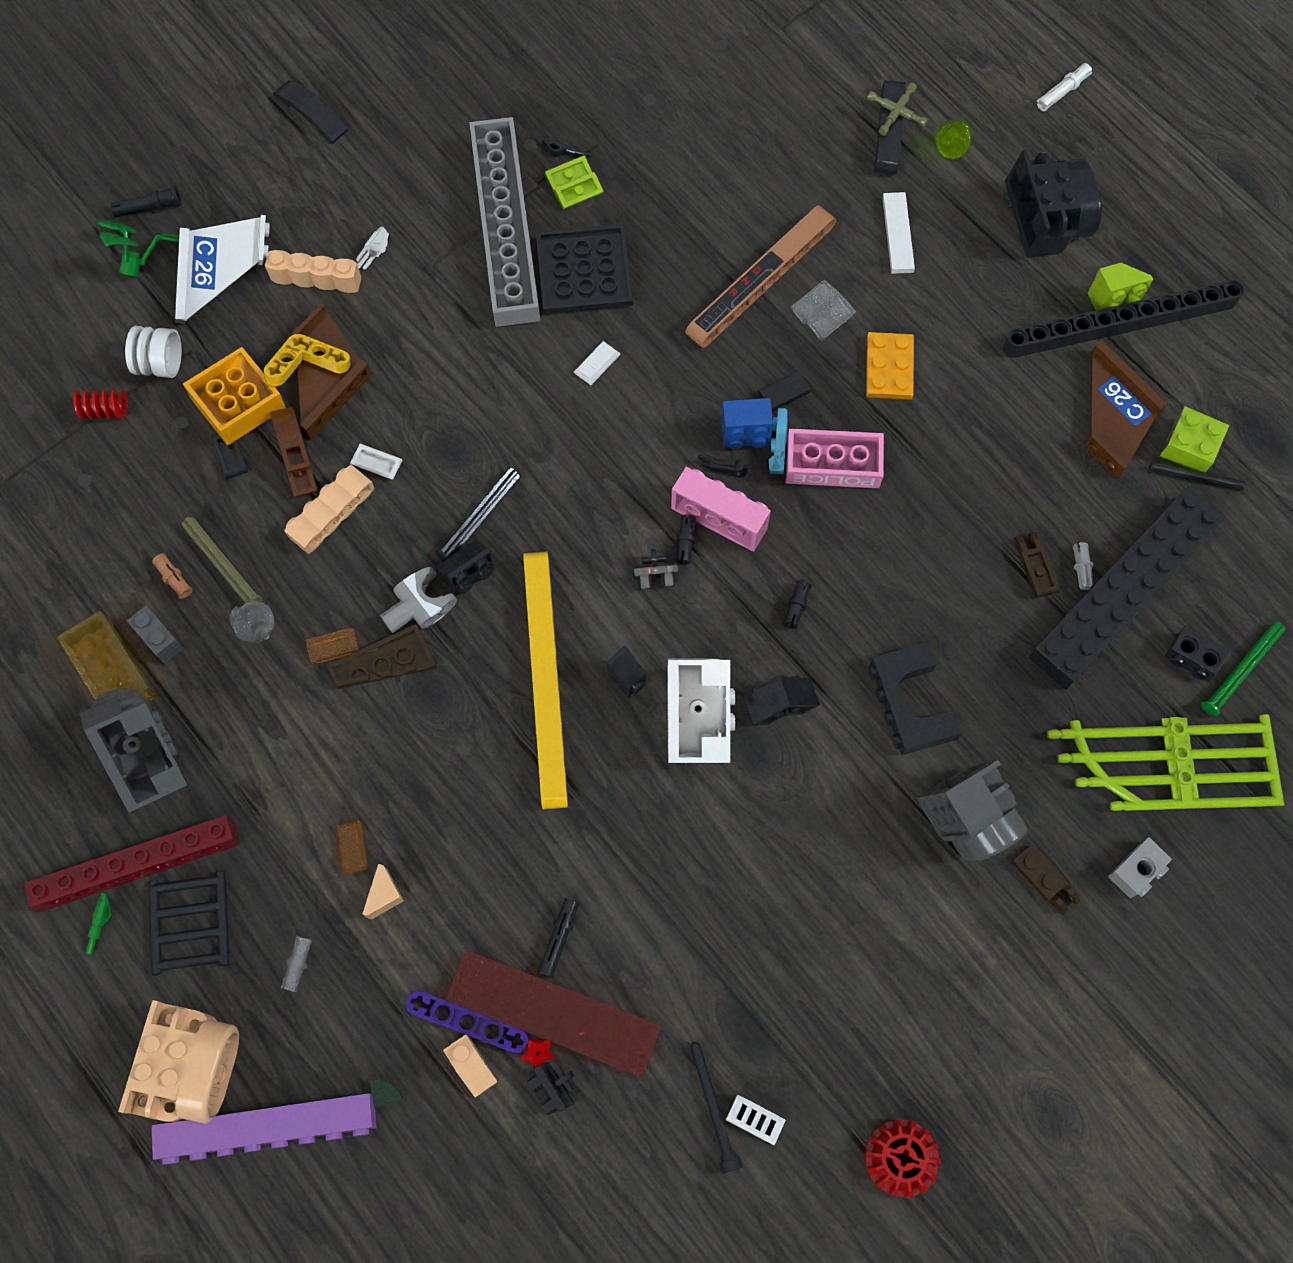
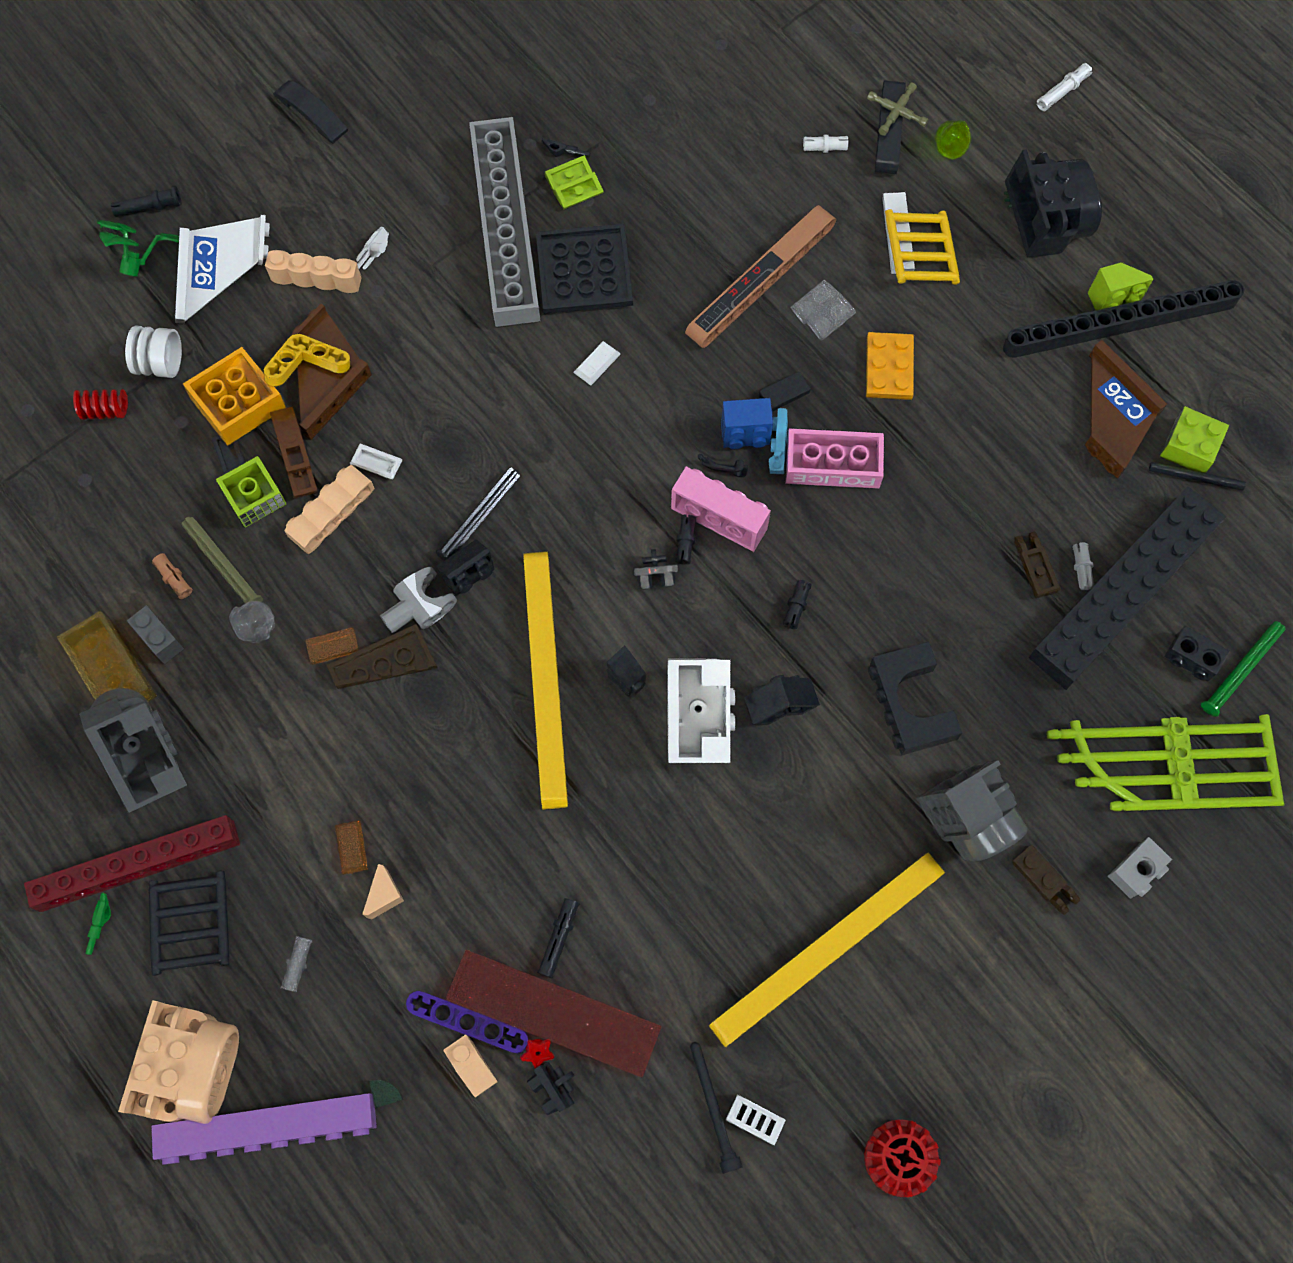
none -> lime brick [216,456,286,527]
none -> yellow beam [709,852,945,1047]
none -> white pin [803,135,848,153]
none -> yellow bar [885,209,960,285]

